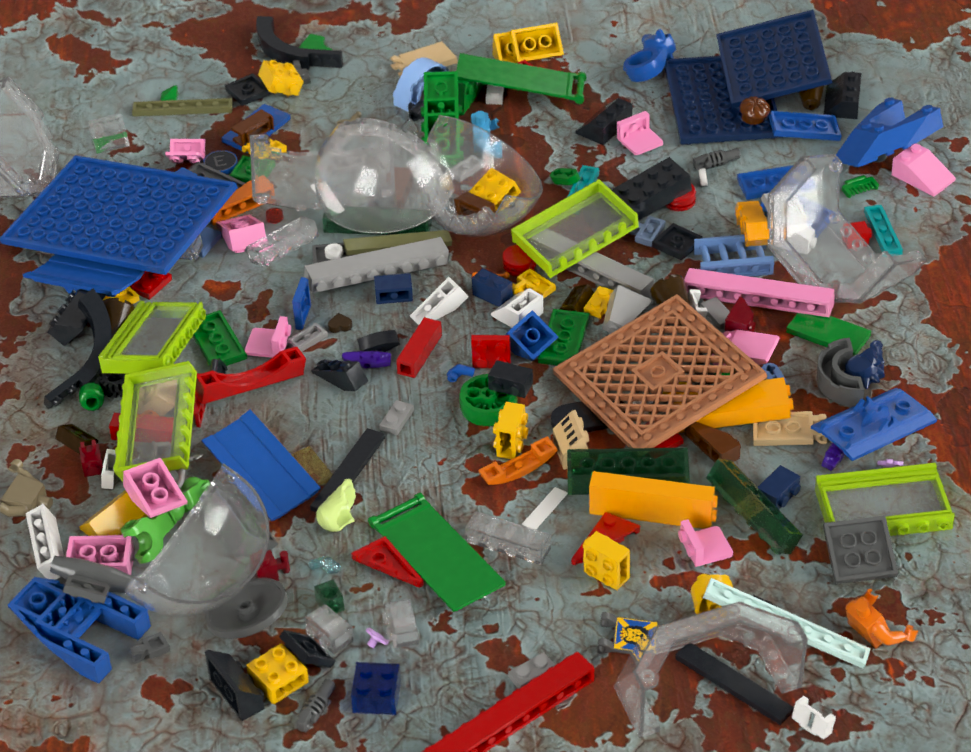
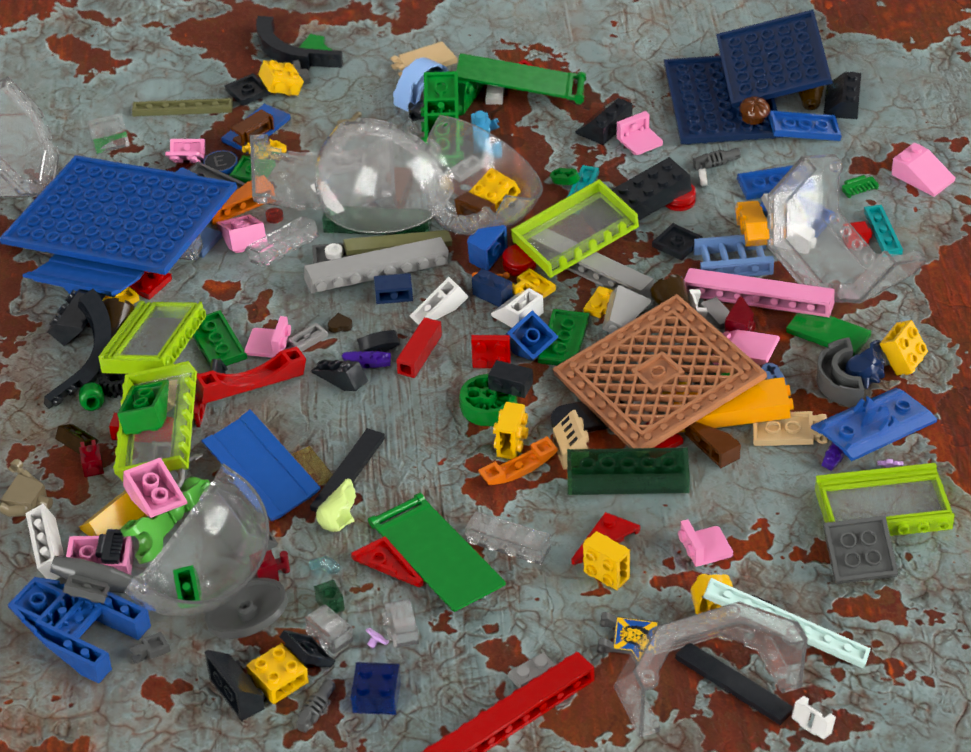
white piece [101,449,116,489] -> none
green slope [160,85,178,101] -> none
blue tile [292,277,311,330] -> none
light grey plate [379,400,414,436] -> none
blue arm [447,364,475,382] -> none
yellow slope [492,23,564,63] -> none
white sticker [522,487,568,530] -> none
dark brown slope [559,284,594,312] -> none
light orange brick [589,471,718,529] -> none
blue animal [623,29,676,82] -> none
sand blue plate [629,216,665,247] -> none
clear green brick [706,459,803,555] -> none
dark blue brick [756,465,801,513] -> none
blue wedge [833,98,943,167] -> none
orange torso [846,589,918,649] -> none
none -> black piece [95,529,124,564]
none -> green slope [117,379,169,435]
none -> green slope [173,565,202,609]
none -> blue slope [467,225,508,270]
none -> yellow brick [880,320,928,375]

